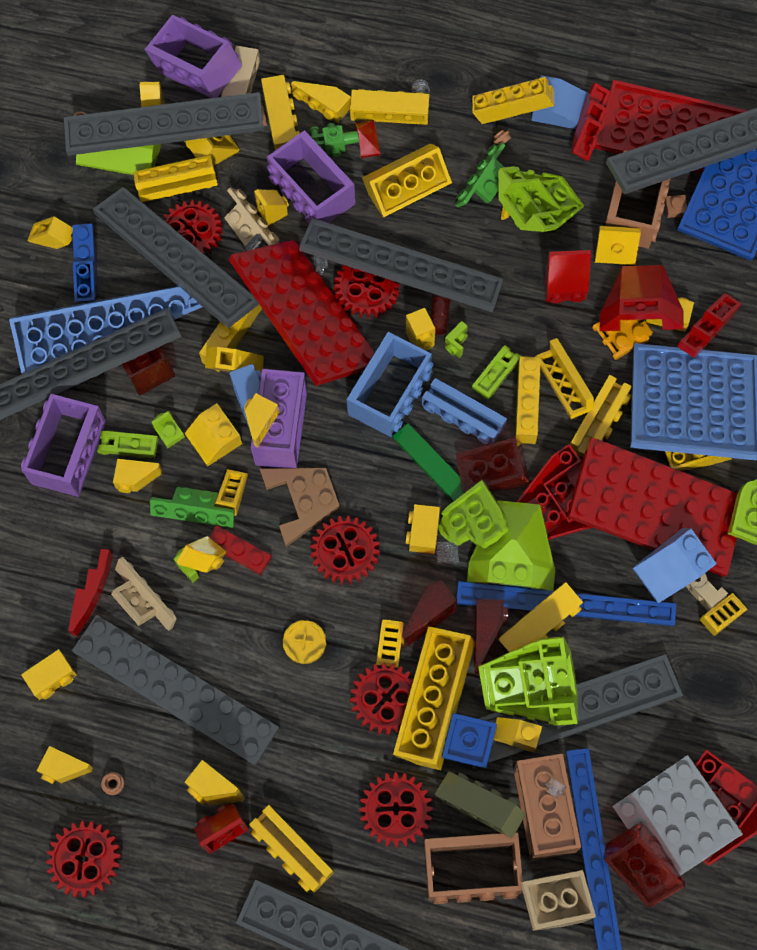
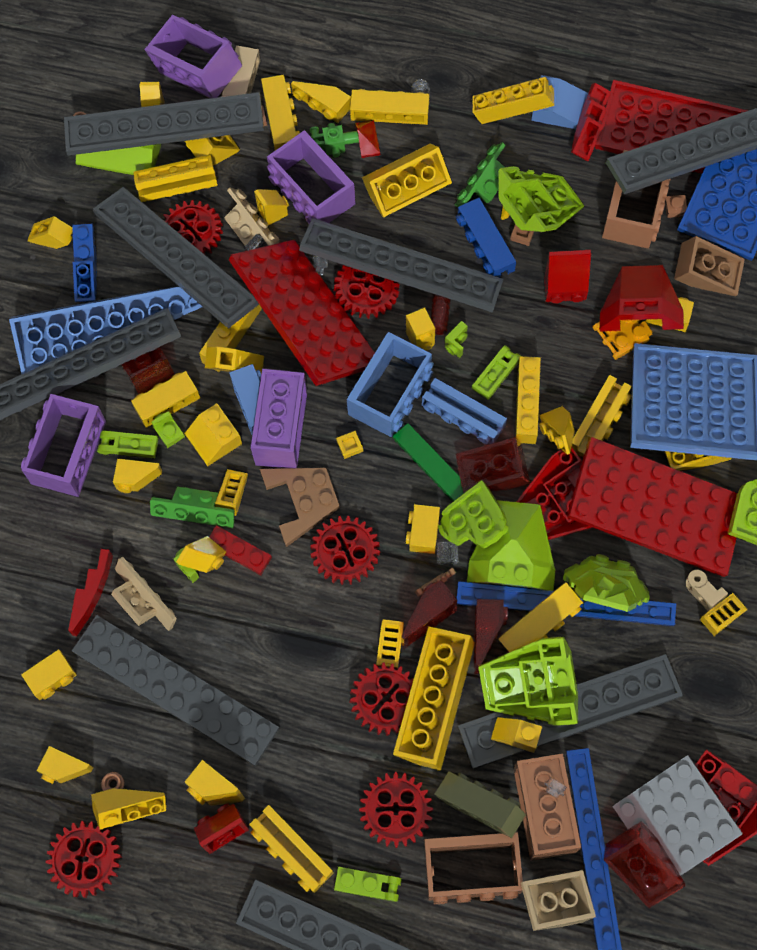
yellow slope [244,393,280,448] -> none
yellow tile [283,620,326,664] -> none
blue plate [442,713,497,769] -> none
nougat plate [493,130,512,145] -> none
yellow fence [535,338,594,419] -> none
yellow plate [595,226,641,265] -> none
medium blue slope [632,528,717,603] -> none
red slope [677,293,742,358] -> none
none -> yellow slope [91,788,166,829]
none -> yellow brick [131,371,200,428]
none -> lime plate [334,867,402,902]
none -> yellow plate [336,431,363,459]
none -> medium nougat piece [415,568,456,597]
none -> blue brick [456,198,516,278]
none -> nougat plate [510,225,535,246]
none -> yellow slope [539,406,575,455]
none -> lime wedge [563,554,650,612]
none -> medium nougat slope [674,236,745,296]

